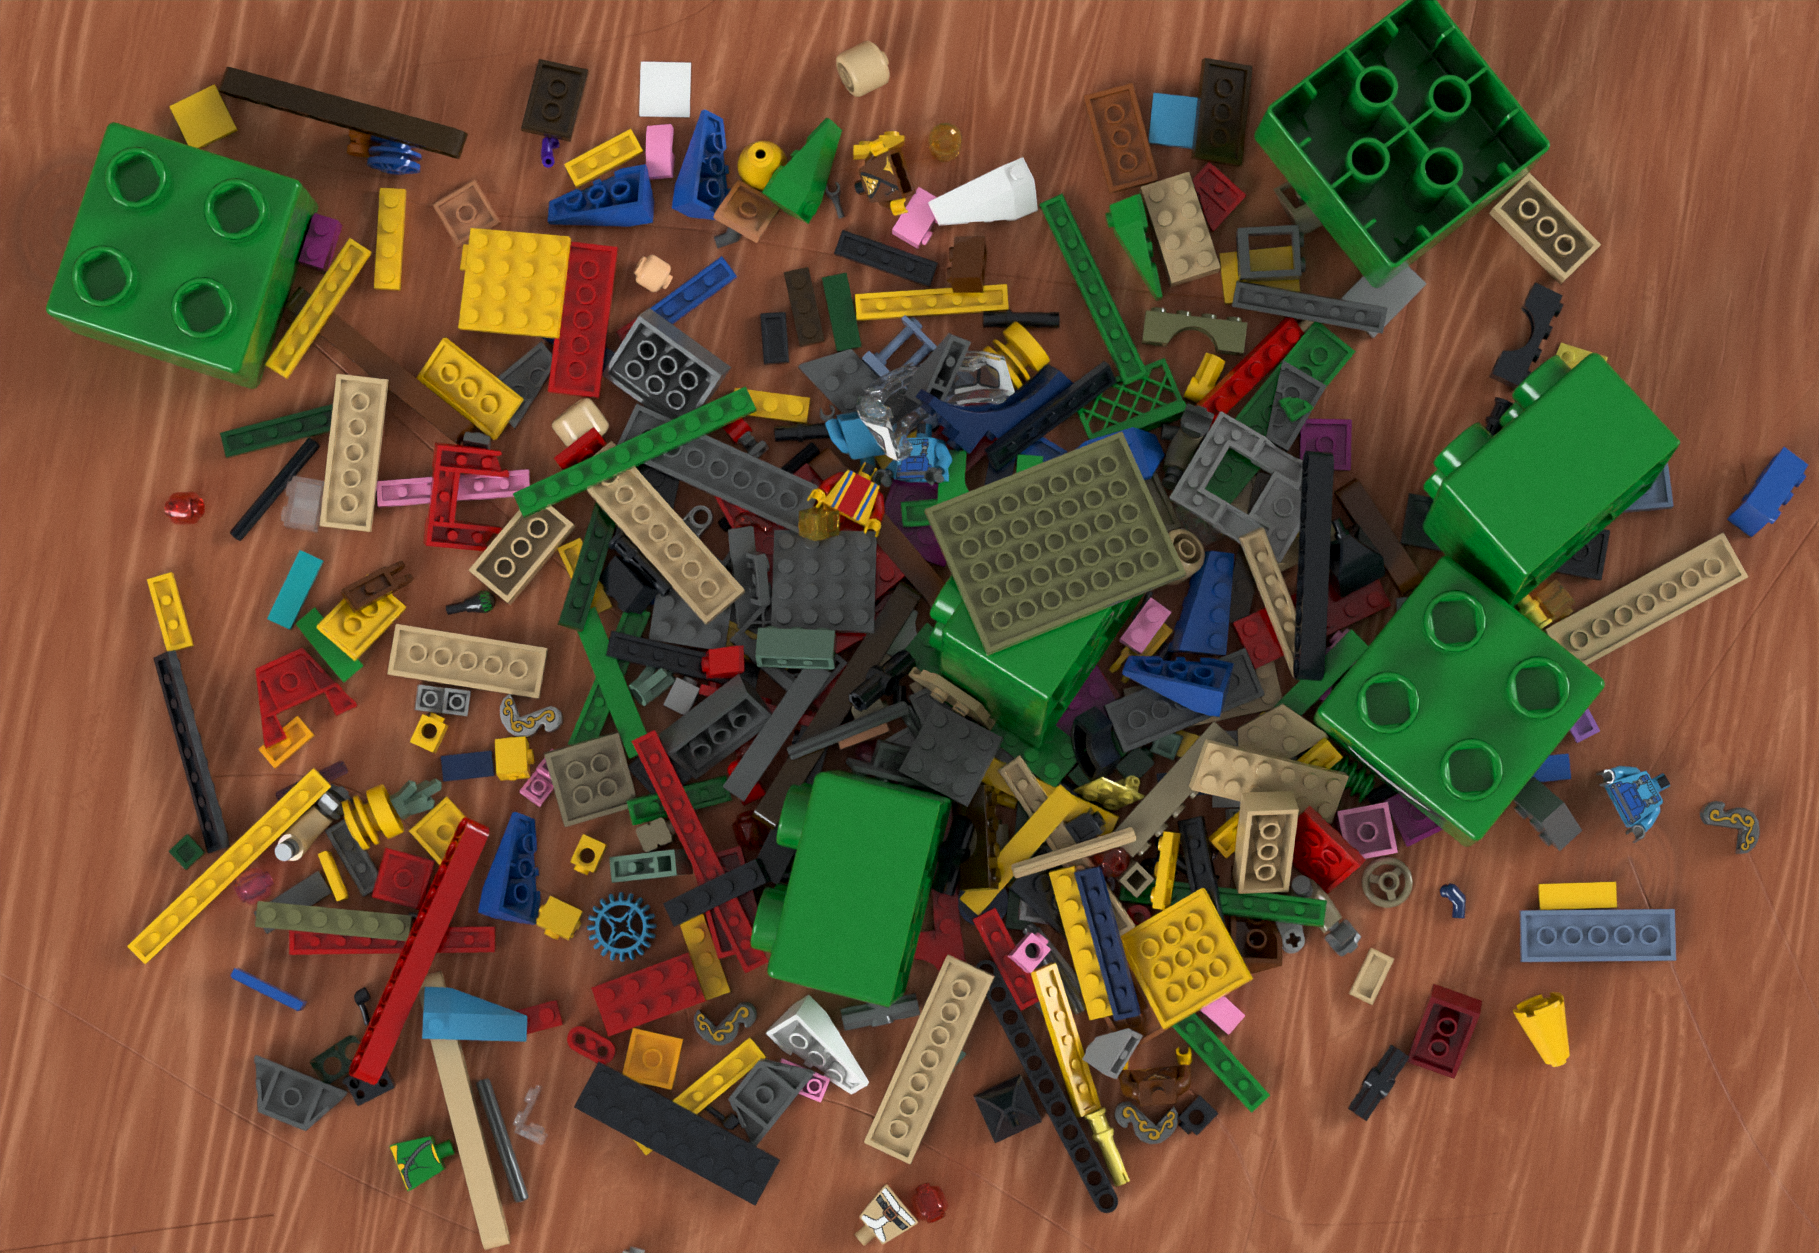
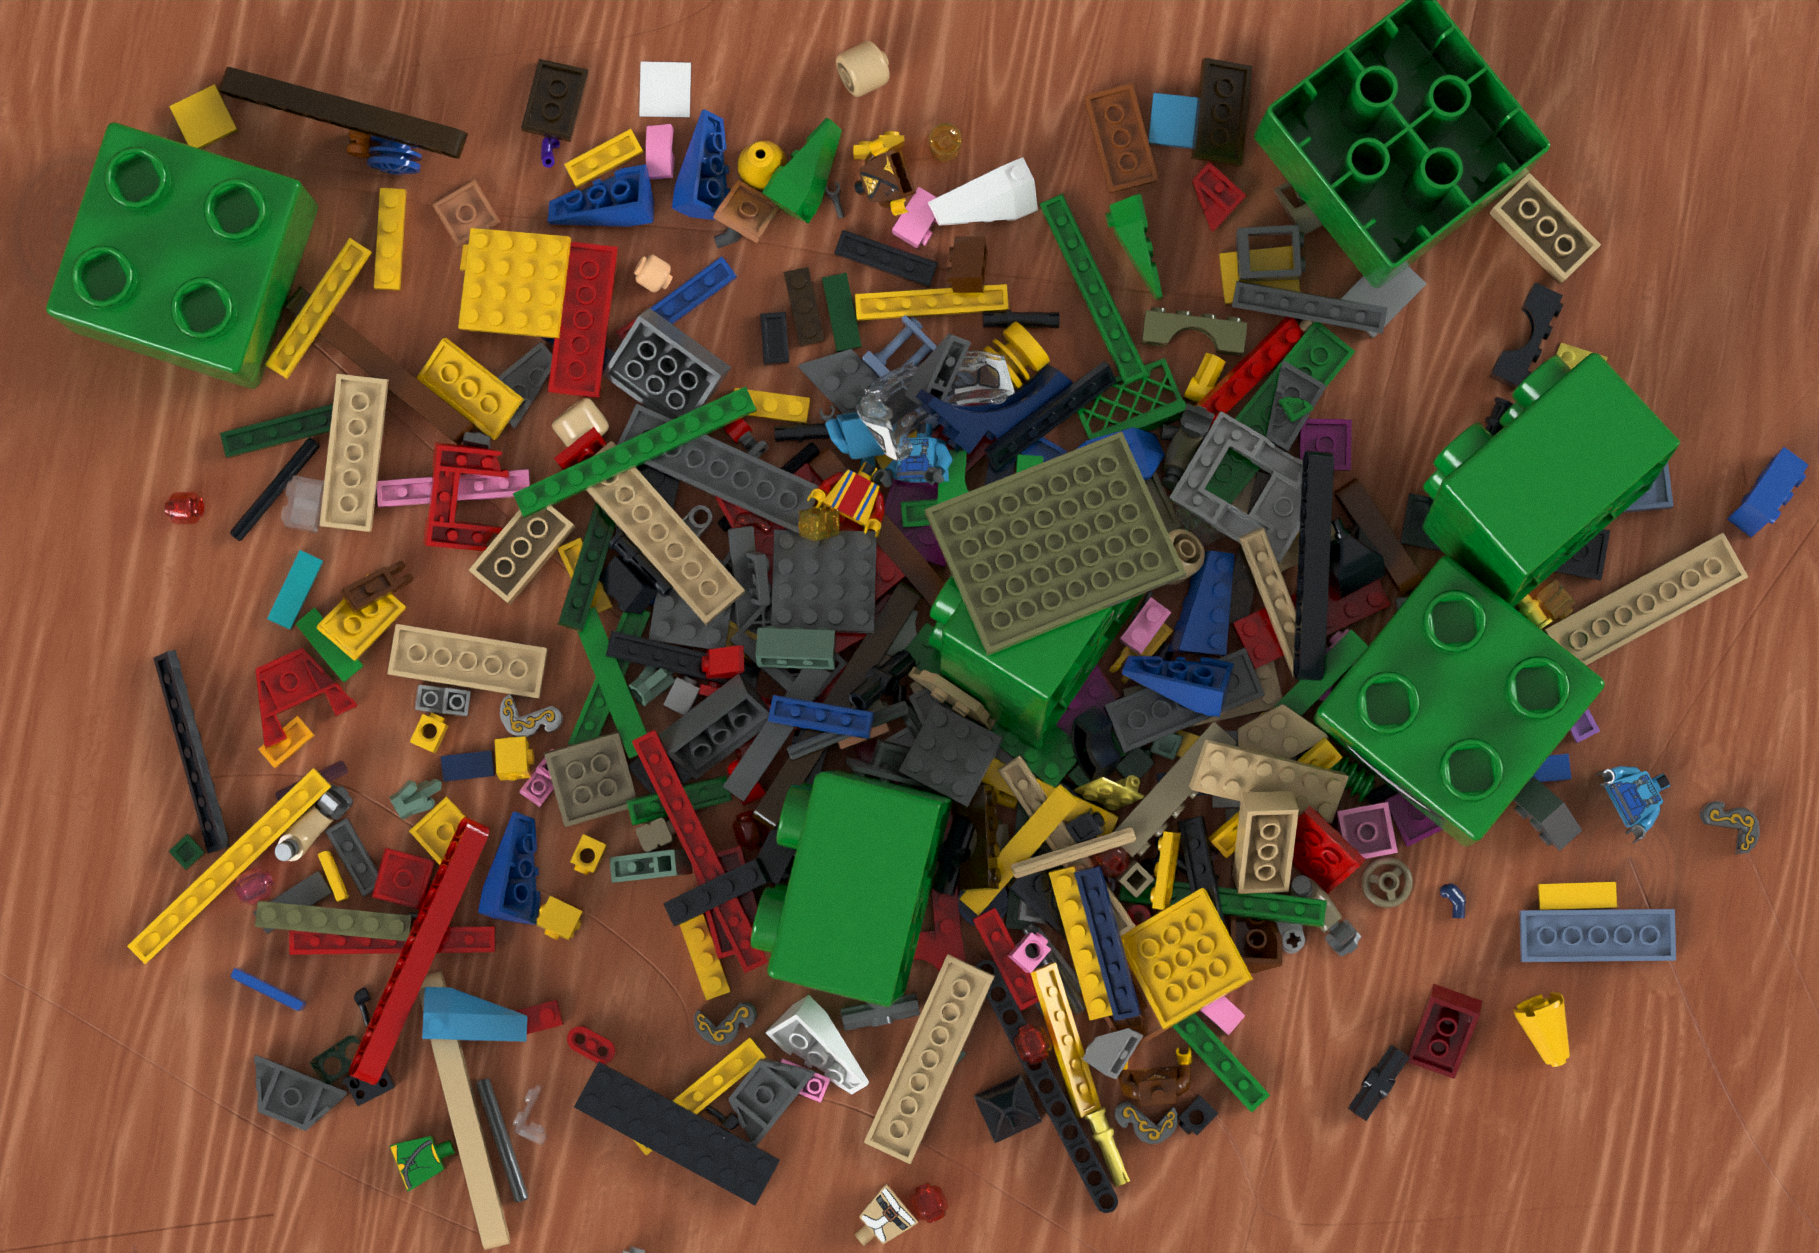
yellow plate [147,572,194,651] -> none
magenta brick [299,213,342,273] -> none
yellow wheel [341,784,404,850] -> none
black piece [446,591,495,615] -> none
dark azure gear [587,892,657,962] -> none
red brick [591,952,707,1037] -> none
light orange plate [622,1028,683,1090] -> none
tan brick [1139,172,1221,288] -> none
tan tile [1348,948,1394,1005] -> none
none -> blue tile [768,695,875,739]
none -> clear red head [1014,1024,1052,1064]

